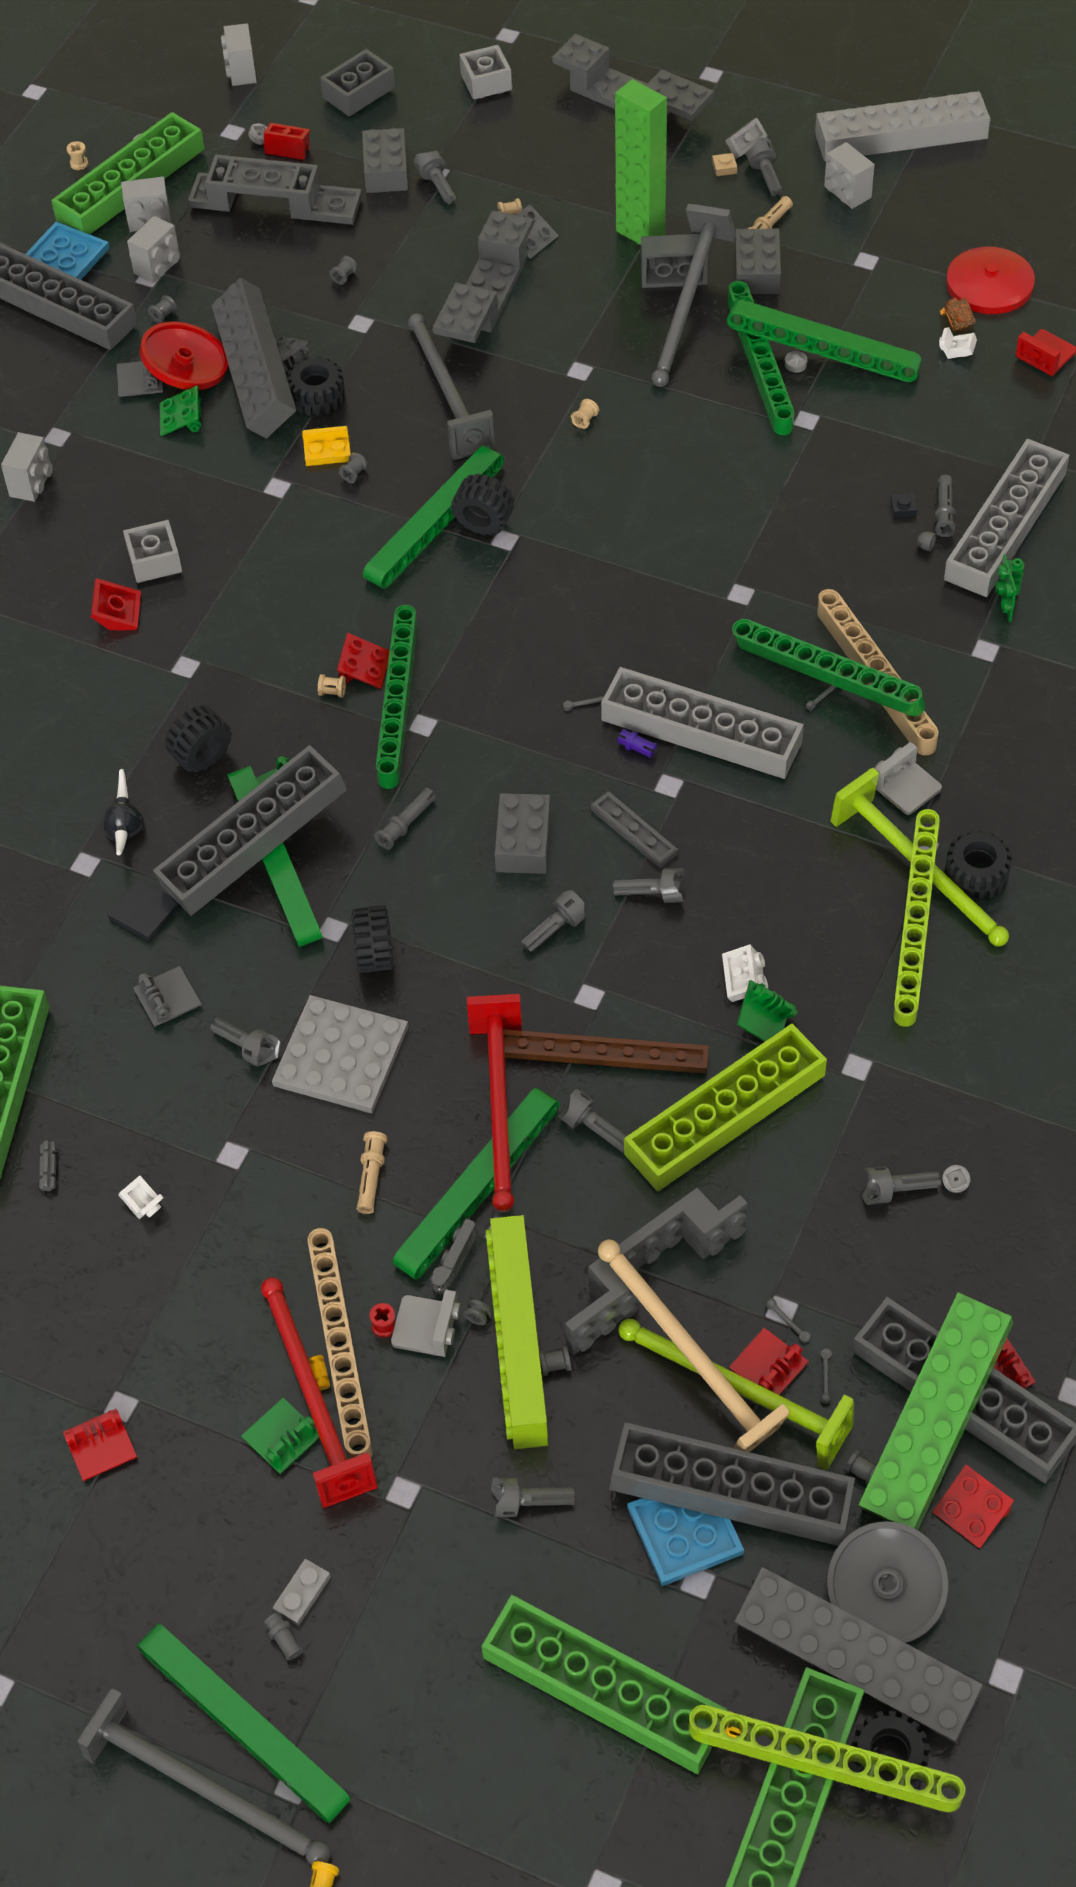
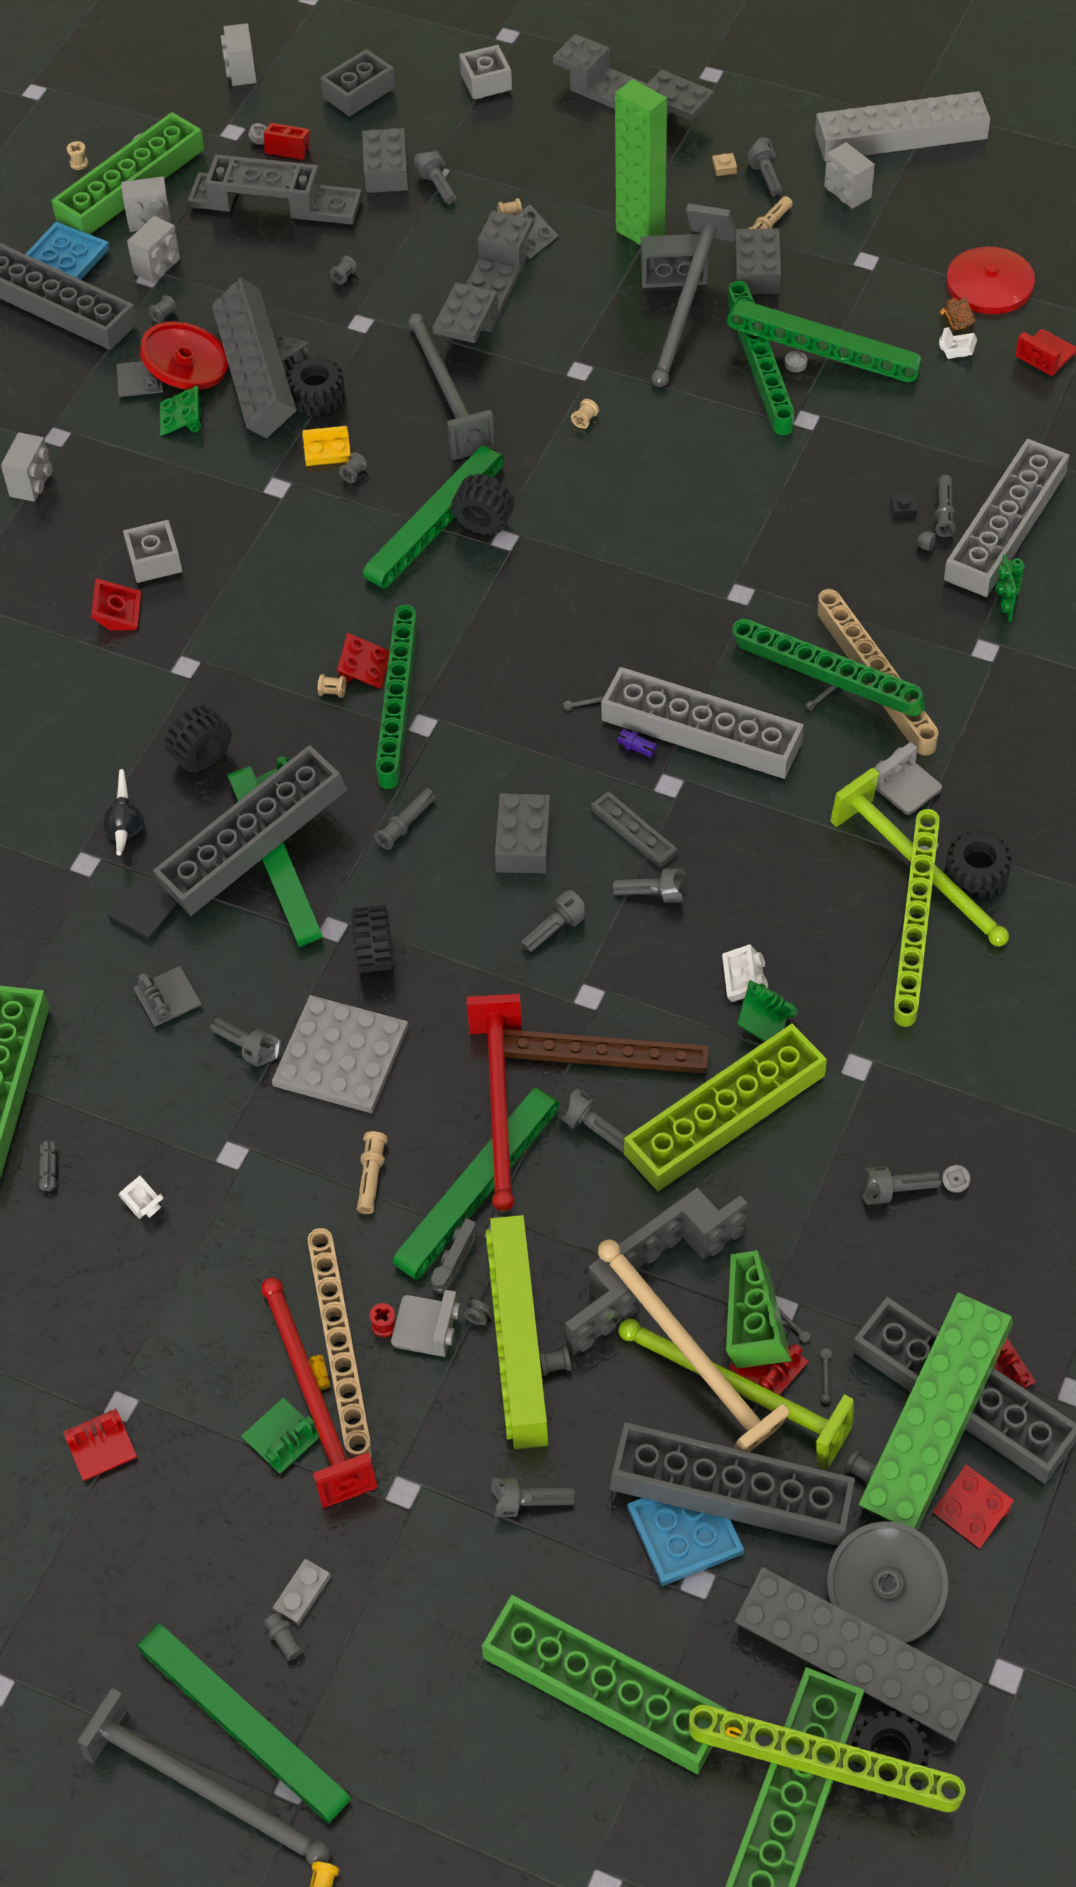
light grey plate [725,118,768,159] -> none
none -> bright green wedge [726,1250,792,1368]

